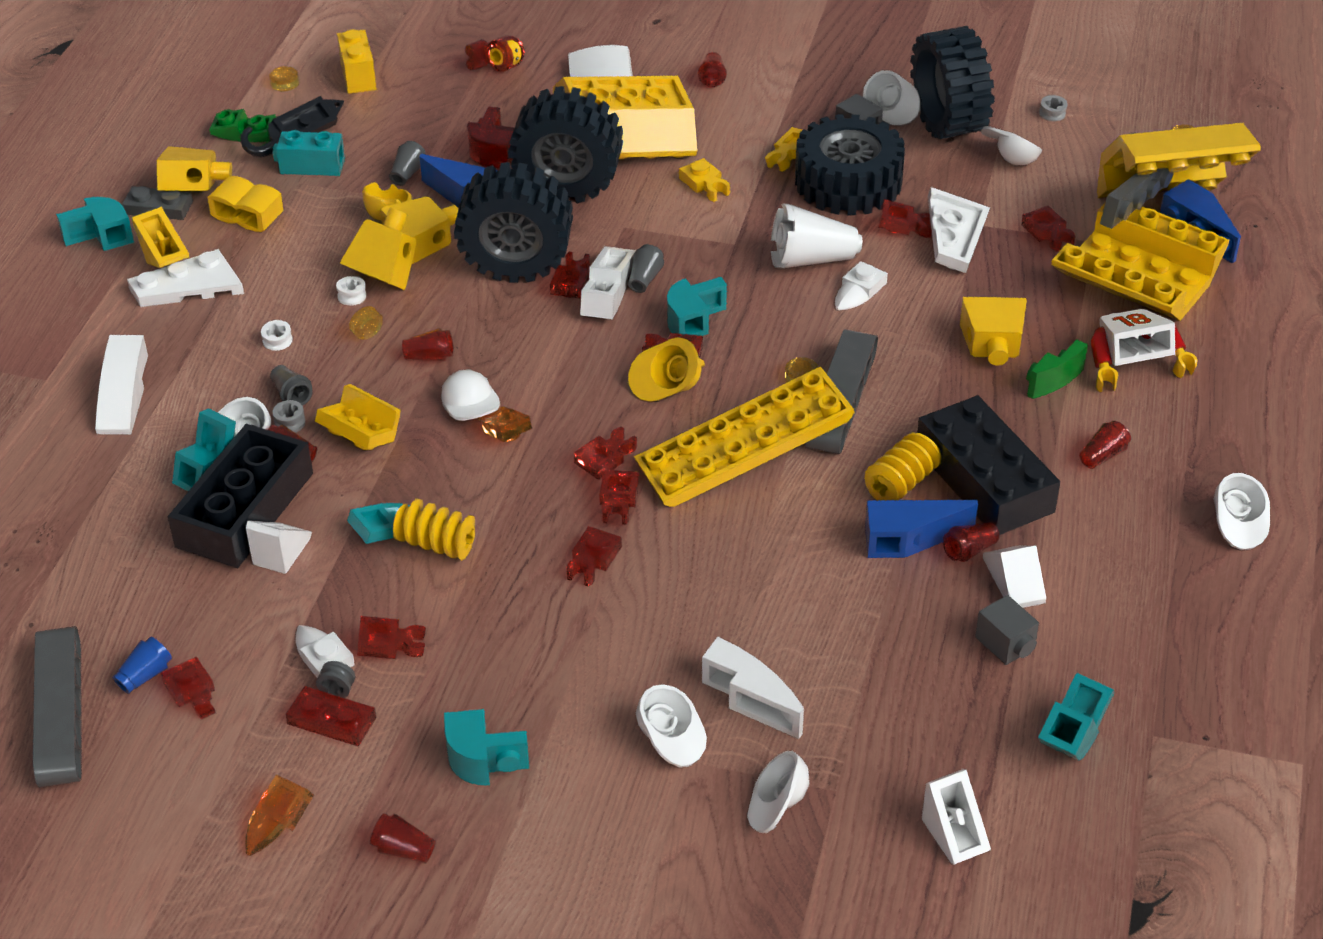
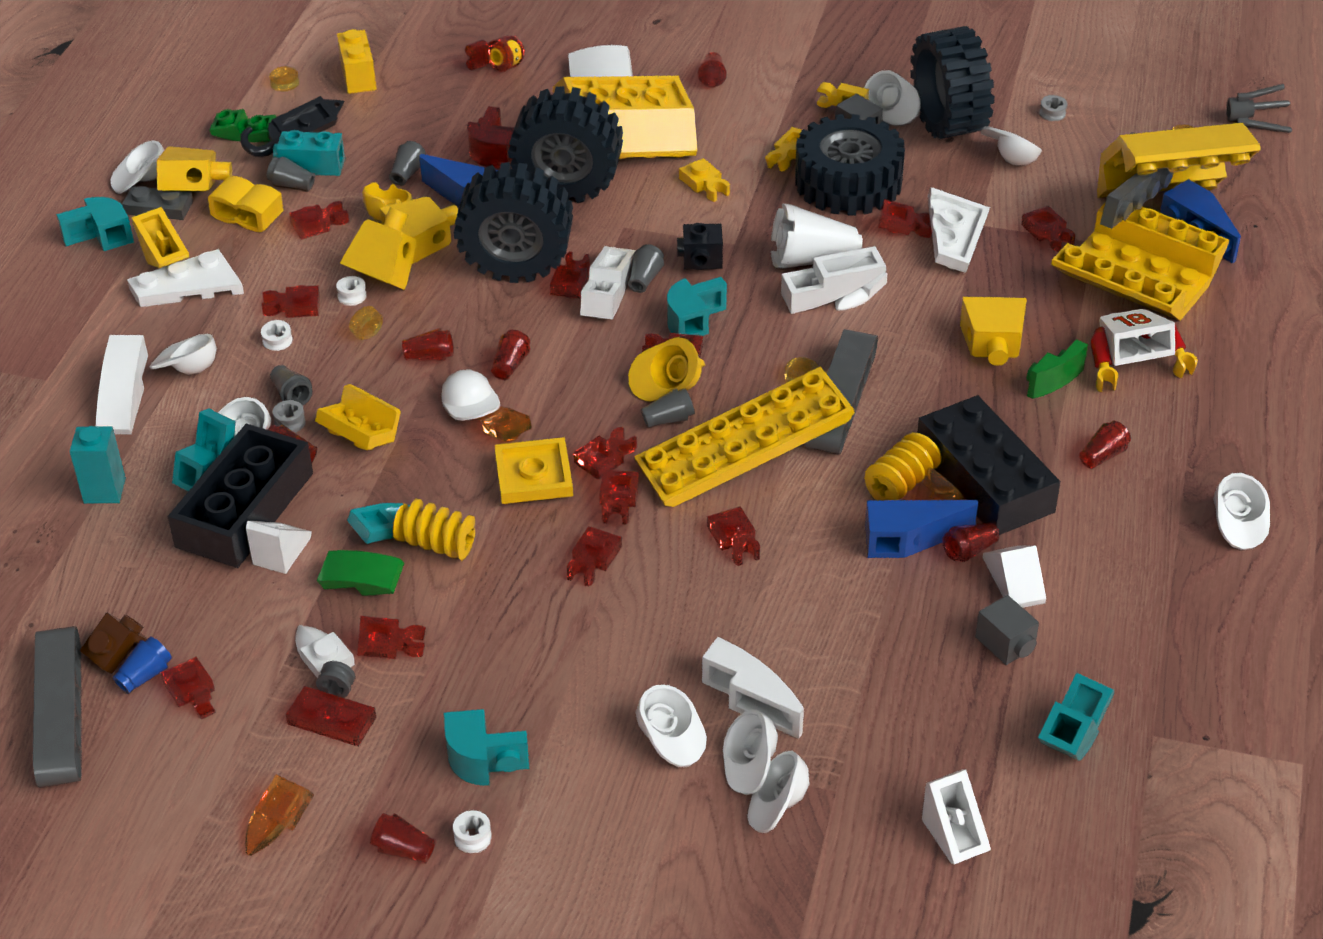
none -> teal brick [69,426,126,504]
none -> reddish brown bracket [79,612,148,674]
none -> white cap [111,140,164,194]
none -> white cap [149,334,217,375]
none -> clear red plate [261,285,320,318]
none -> dark grey cone [267,156,315,191]
none -> clear red plate [289,201,349,240]
none -> green slope [317,550,404,596]
none -> white bush [453,810,492,853]
none -> clear red cone [491,330,530,380]
none -> yellow plate [494,437,573,504]
none -> dark grey cone [641,388,695,428]
none -> black brick [677,223,723,270]
none -> clear red plate [707,506,760,566]
none -> white cap [723,709,778,795]
none -> white slope [781,246,886,314]
none -> yellow plate [817,82,869,108]
none -> clear orange plate [923,467,967,500]
none -> dark grey plant [1226,84,1292,133]

